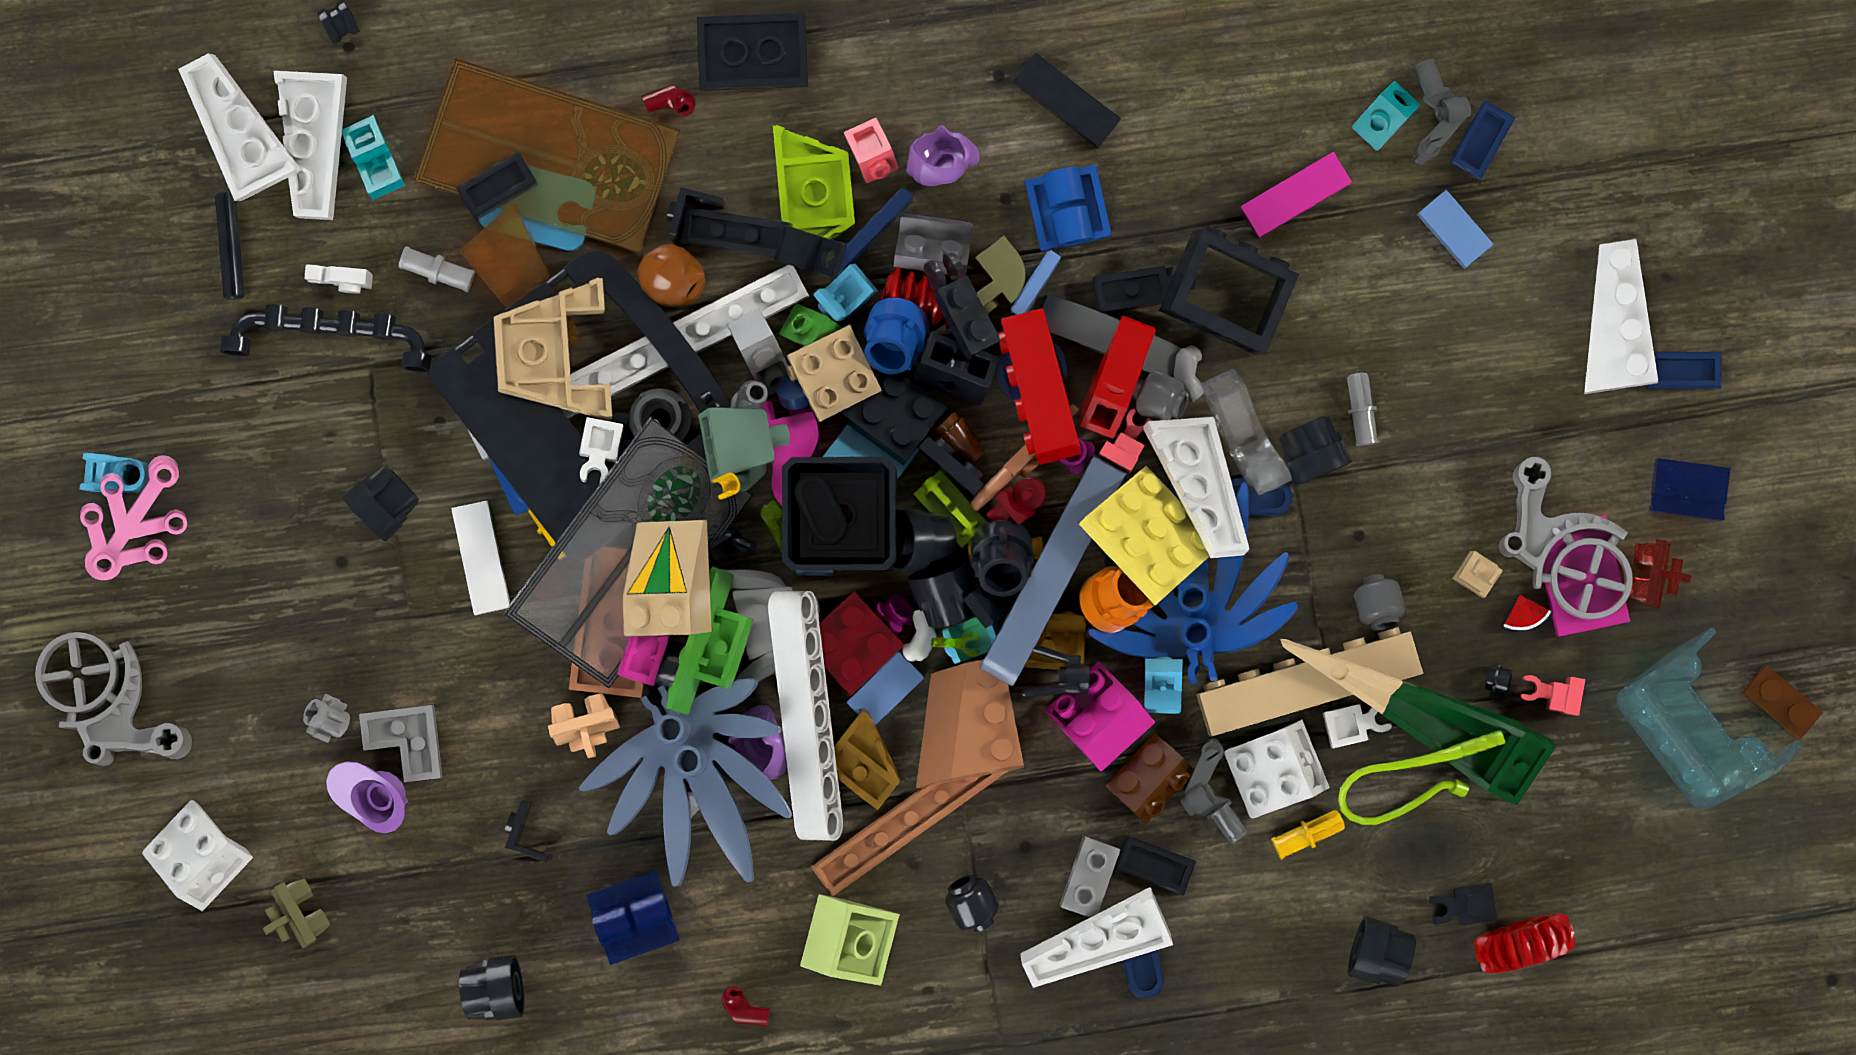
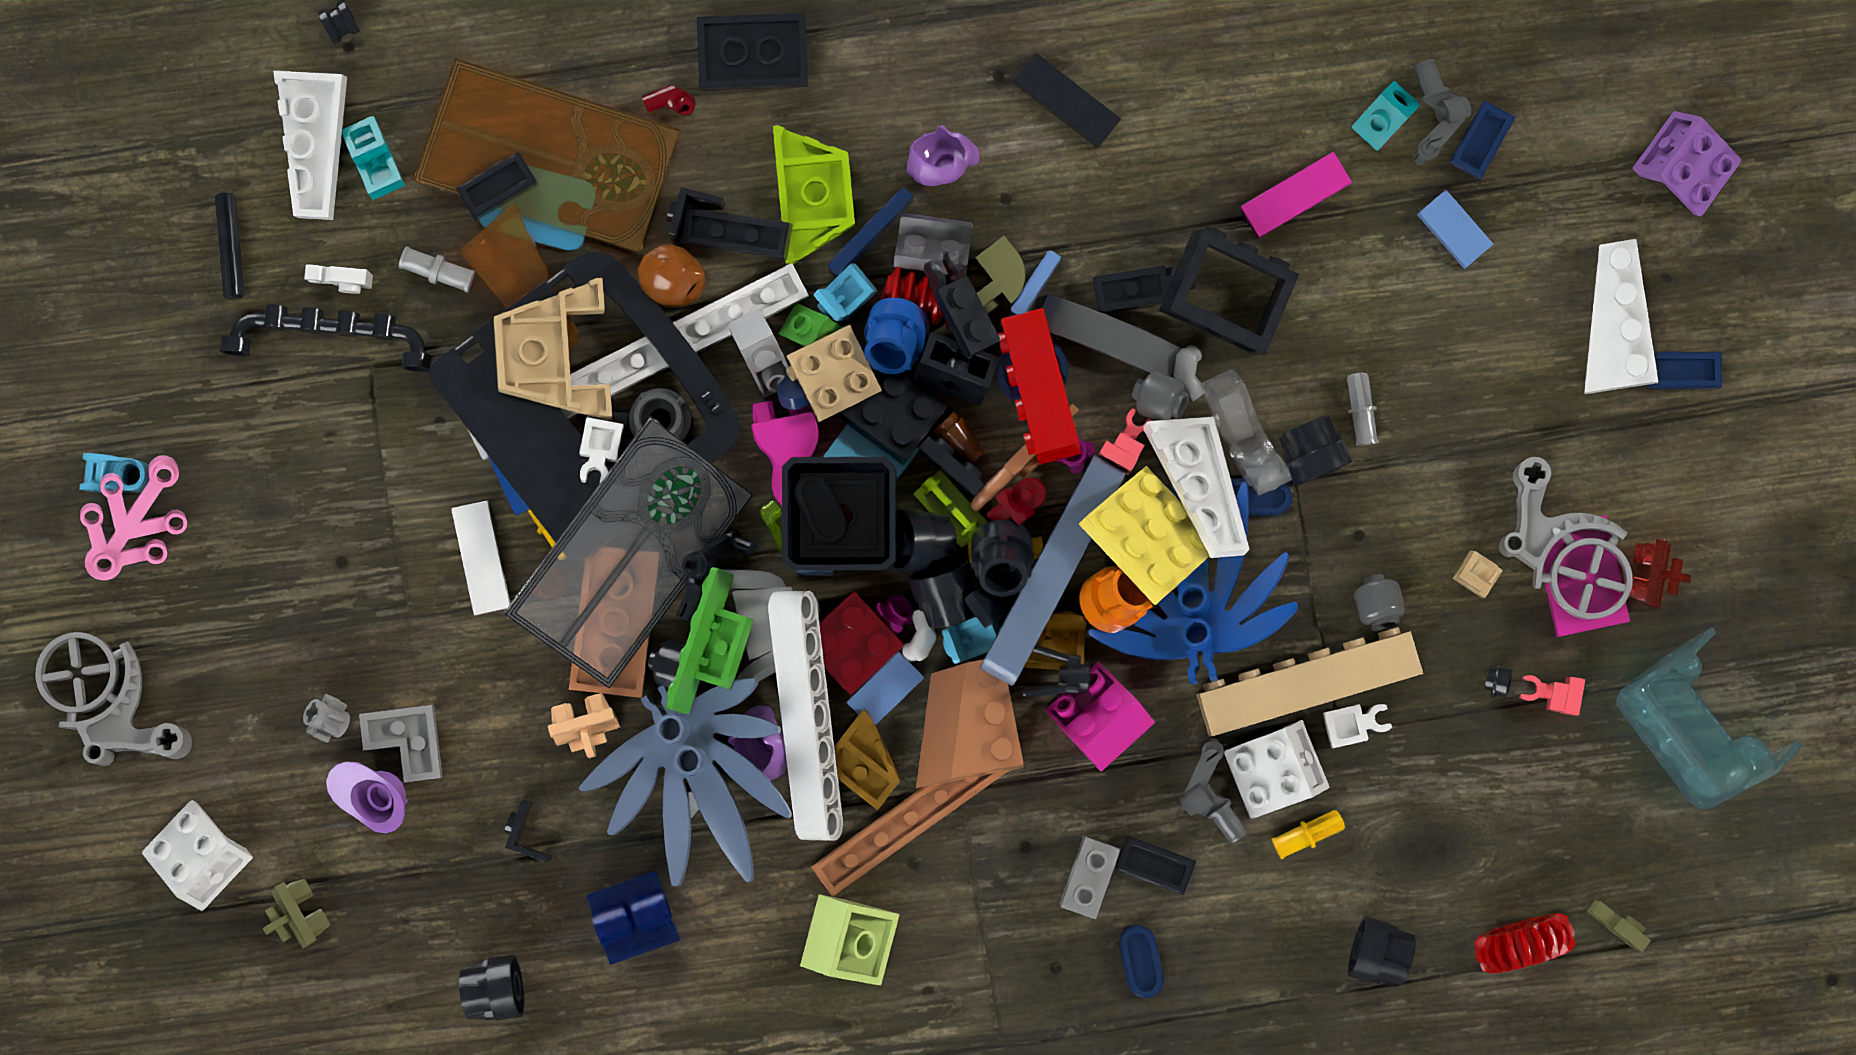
white wing [178,53,302,201] -> none
black piece [342,465,420,542] -> none
dark pink plate [617,635,670,686] -> none
tan slope [623,520,712,636] -> none
sand green torso [698,381,790,500] -> none
dark red arm [721,986,770,1027] -> none
black bracket [774,225,847,279] -> none
coral bracket [843,118,899,183] -> none
clear neon green hand [931,631,981,656] -> none
black head [945,875,999,932] -> none
white wing [1020,887,1173,988] -> none
blue plate [1025,165,1112,253] -> none
red slope [1080,315,1156,439] -> none
reddish brown bracket [1105,733,1194,824] -> none
medium azure bracket [1144,657,1182,714] -> none
dark green plate [1280,639,1556,805] -> none
lime piece [1338,730,1505,825] -> none
black plate [1428,883,1497,925] -> none
red tile [1501,595,1552,631] -> none
clear blue plate [1649,458,1731,521] -> none
reddish brown plate [1740,665,1823,740] -> none
none -> olive plate [1587,900,1651,952]
none -> medium lavender bracket [1632,111,1741,216]

